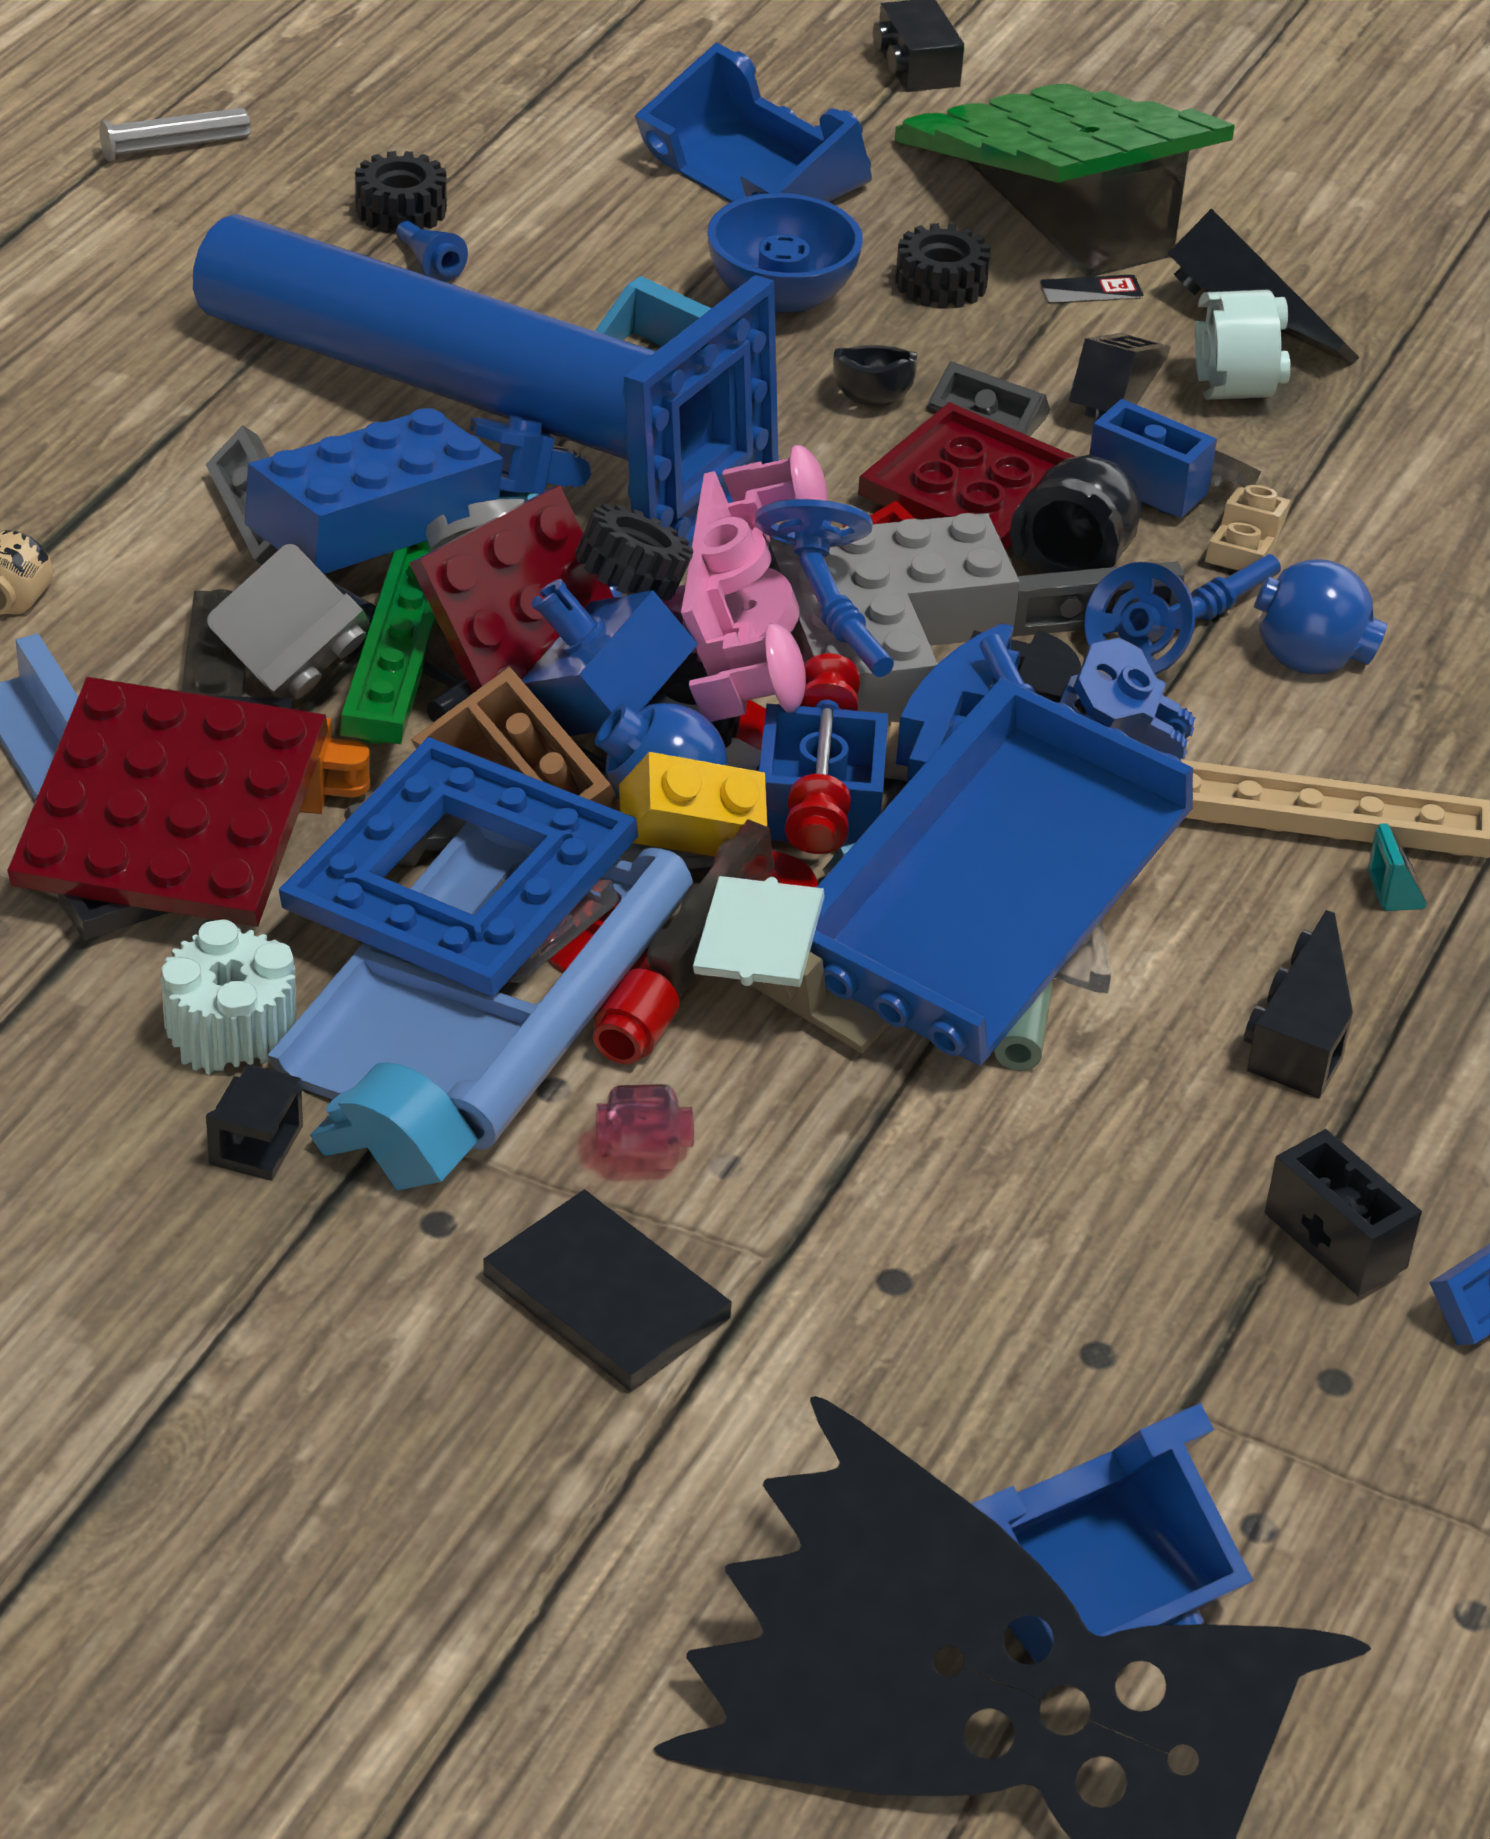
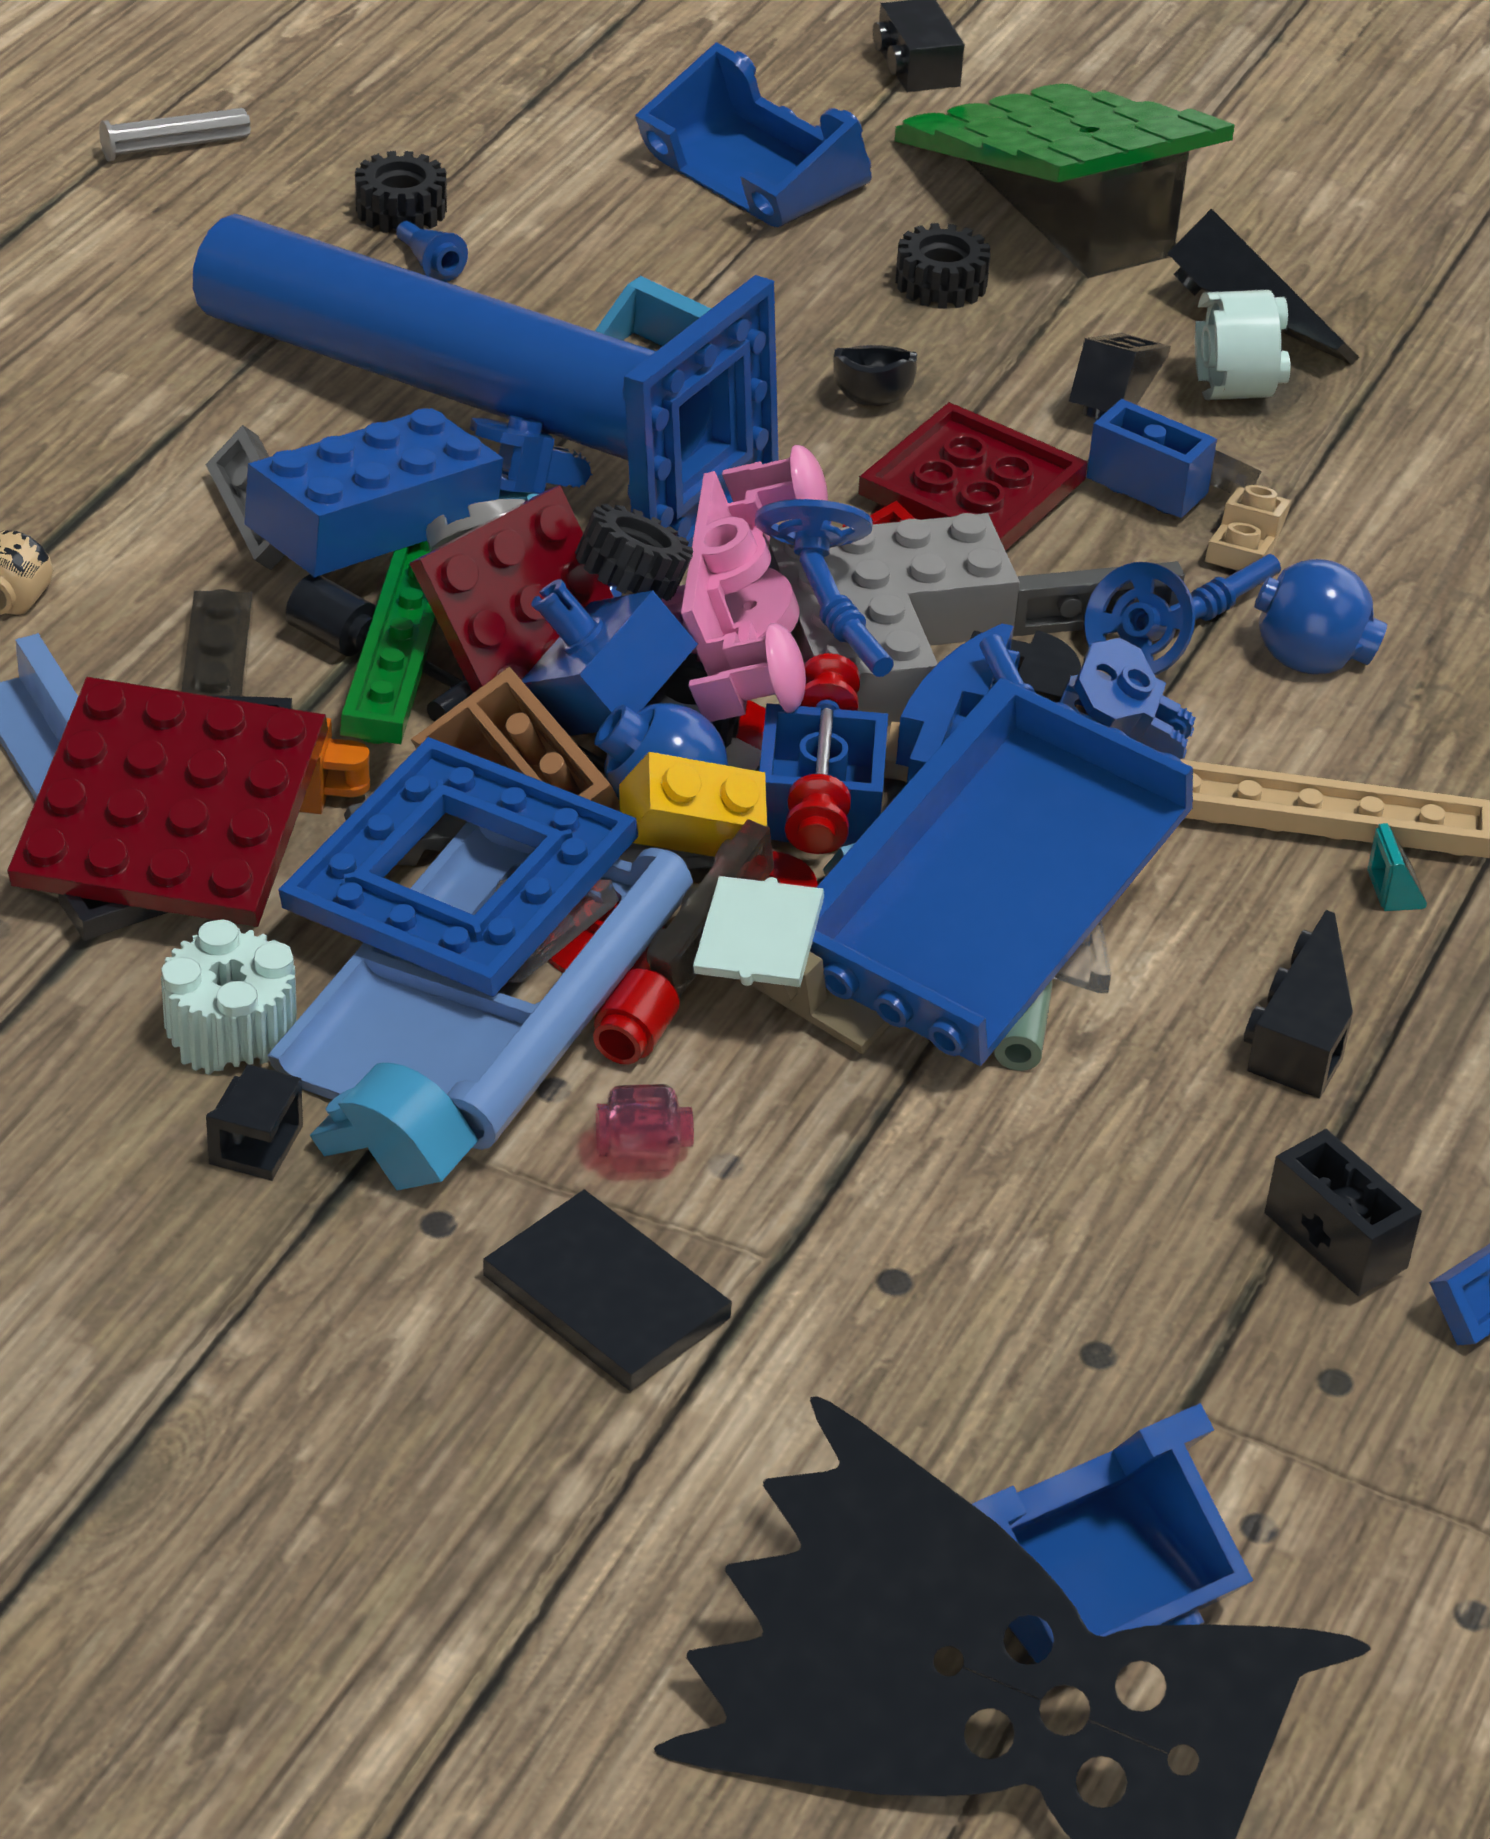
light grey bracket [207,544,371,699] -> none
blue piece [708,193,863,313] -> none
dark grey slope [927,361,1050,436] -> none
black tile [1009,454,1142,574] -> none
sticker [1040,274,1144,302] -> none

